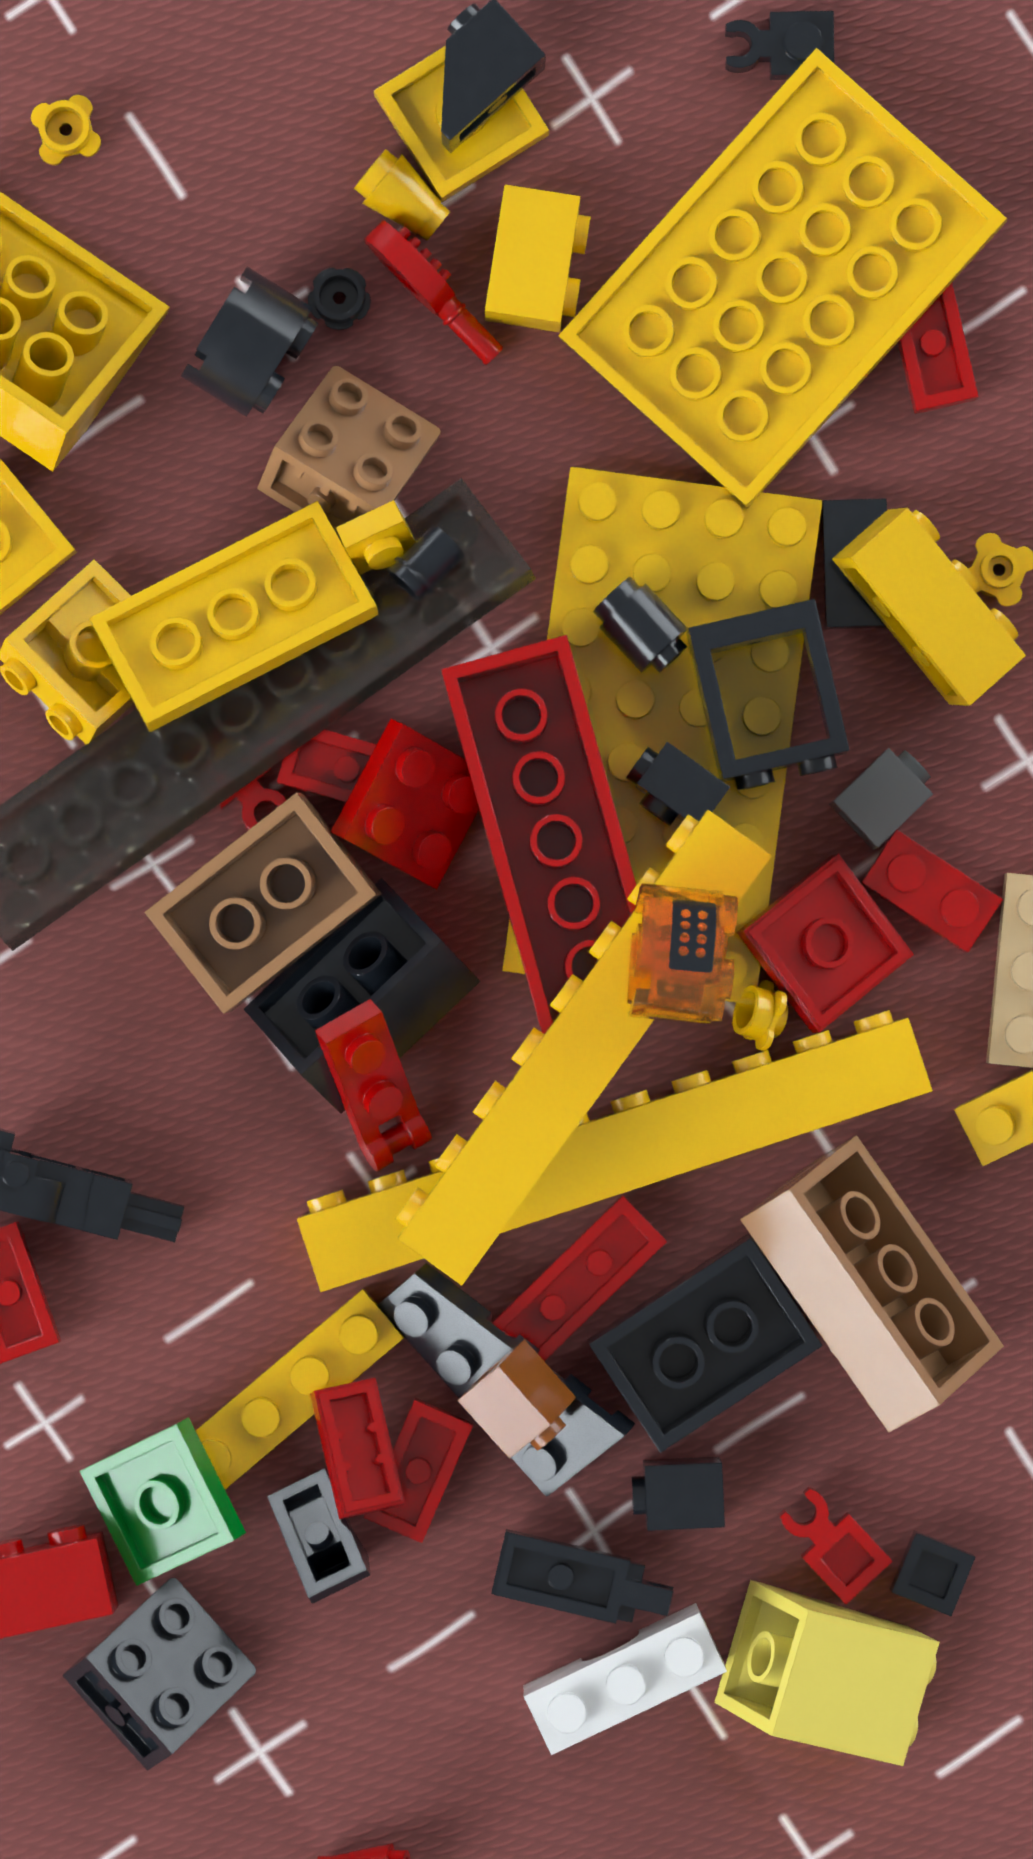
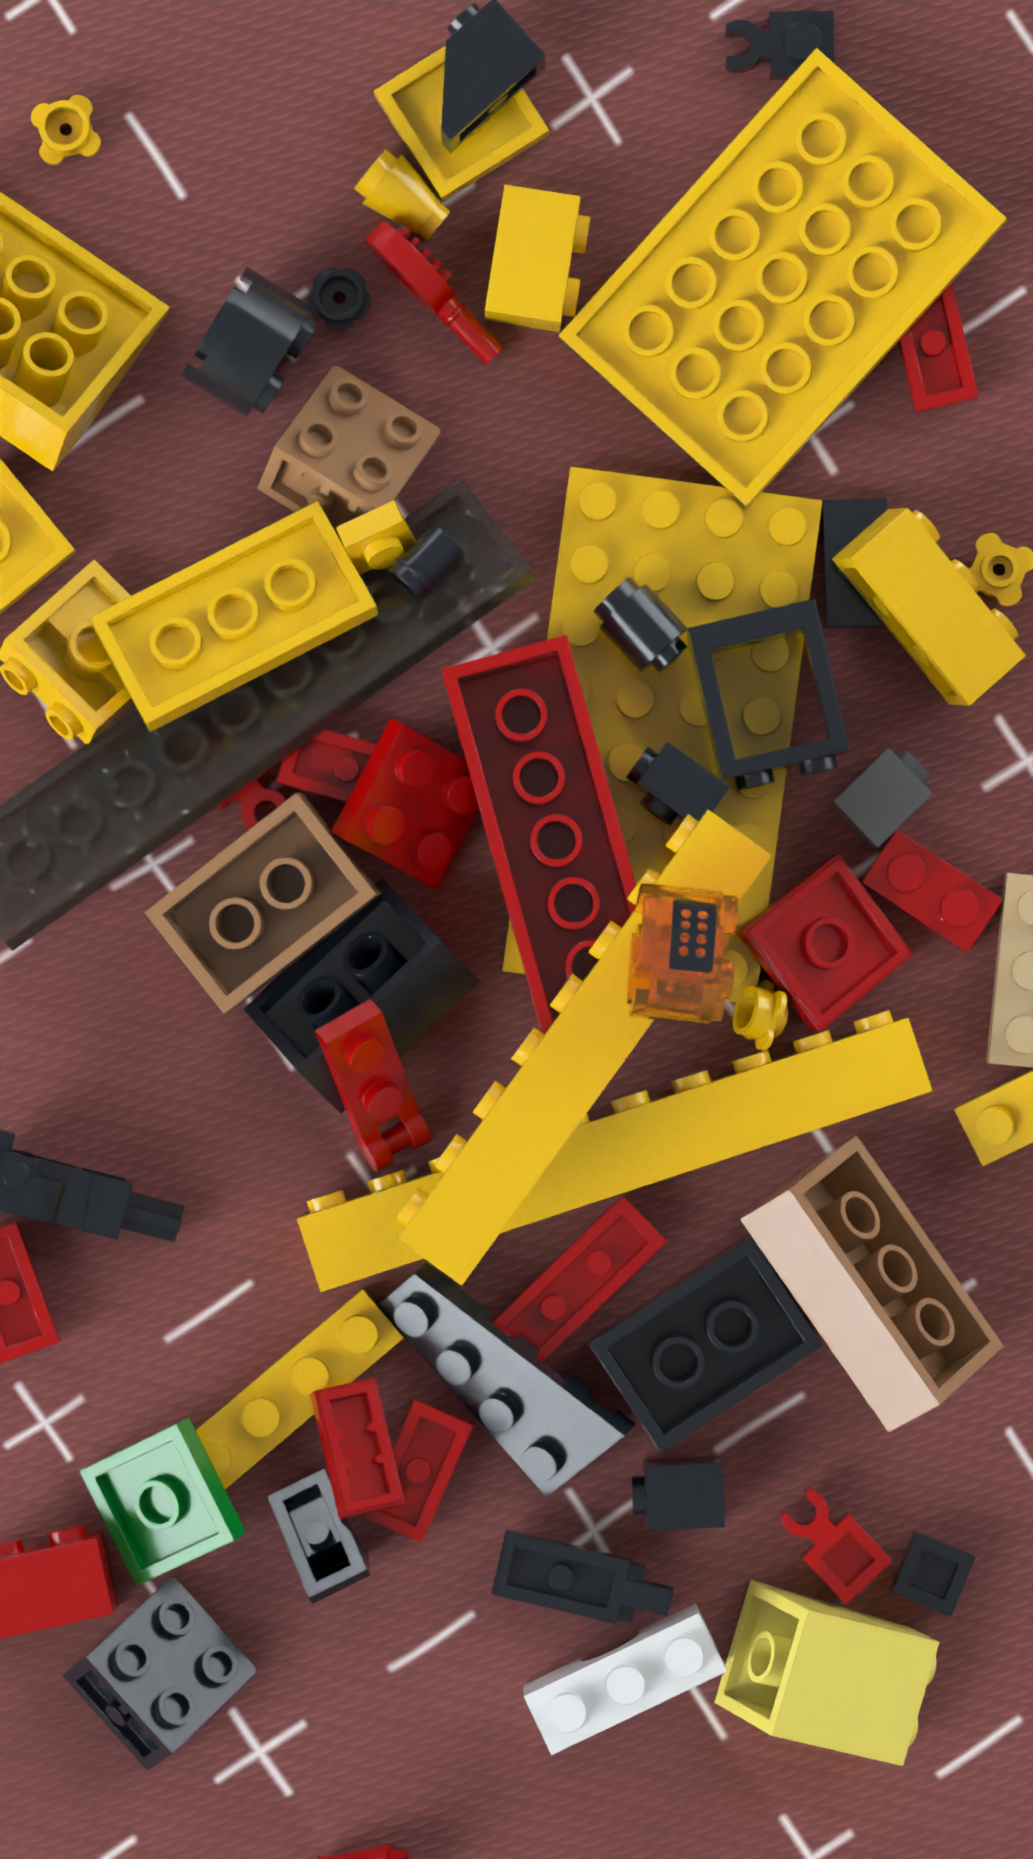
brick [458,1339,576,1459] -> none

